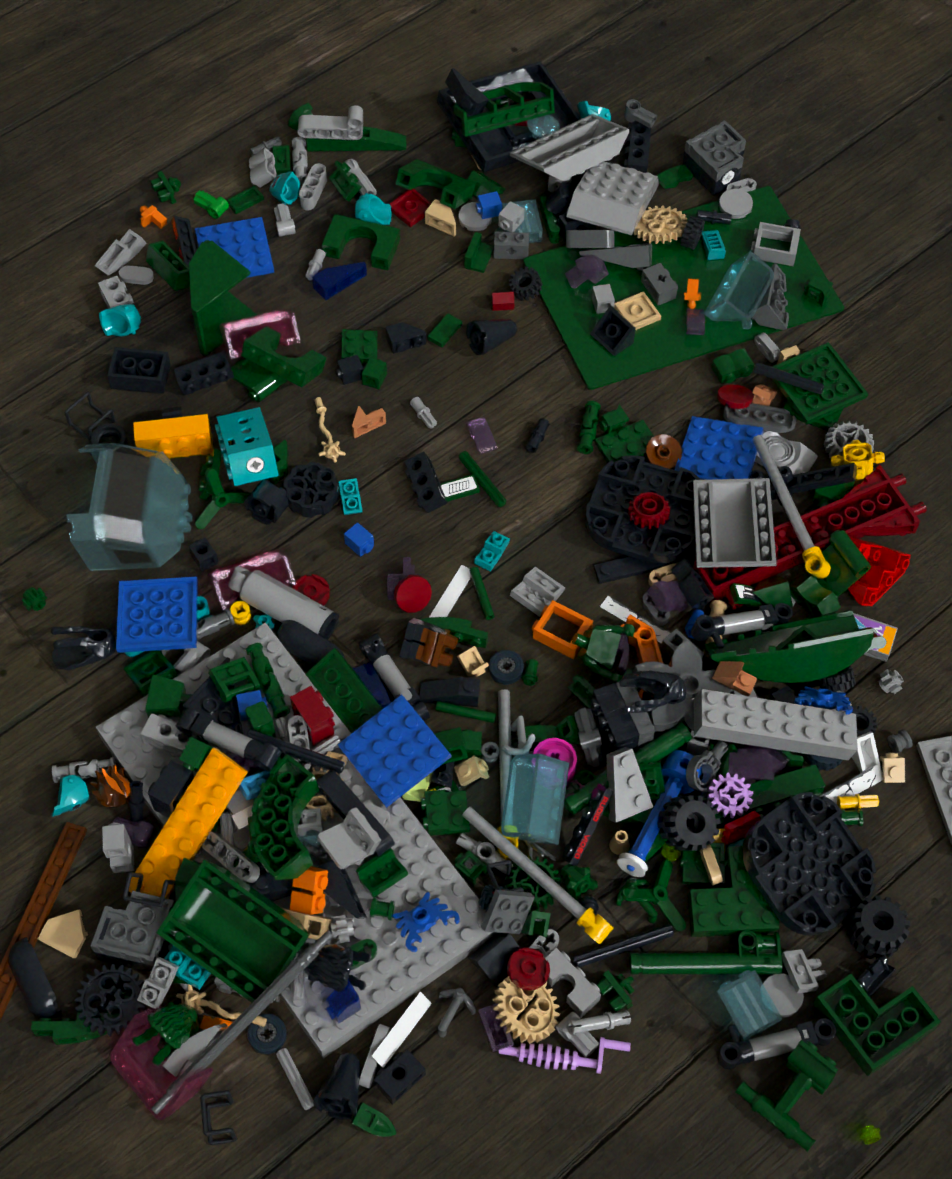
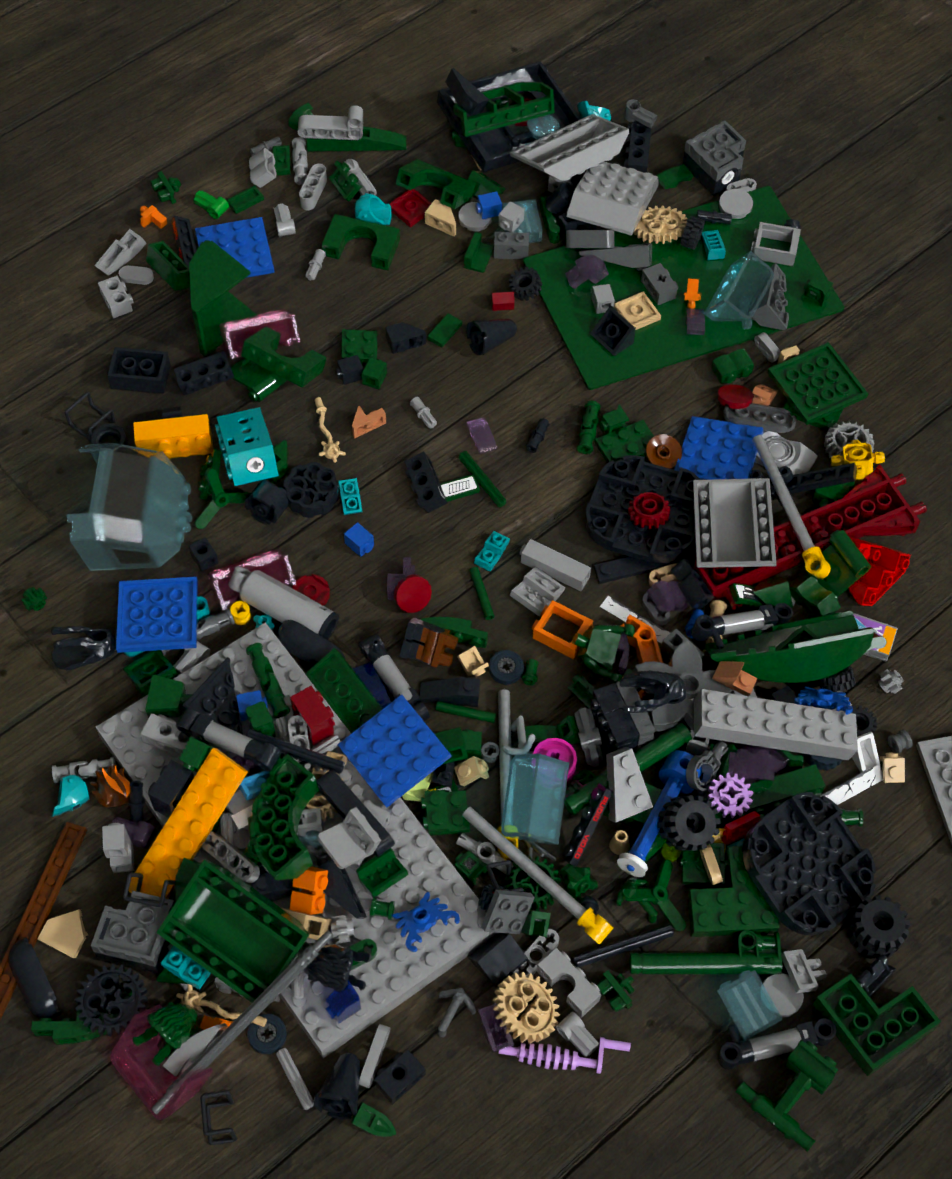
teal helmet [99,304,141,336] -> none
light grey slope [137,957,179,1009] -> none
dark green plate [208,657,261,702] -> none
teal helmet [269,172,300,205] -> none
clear blue slope [312,262,367,300] -> none
white sticker [372,992,432,1068] -> none
white sticker [429,565,471,617] -> none
dark red tile [507,948,550,990] -> none
light grey pin [567,1010,631,1035] -> none
dark green hips [639,762,665,799] -> none
black axle [754,363,824,394] -> none
yellow axle [837,794,879,809] -> none
clear neon green plate [860,1125,881,1145] -> none
none -> light grey brick [520,539,591,591]

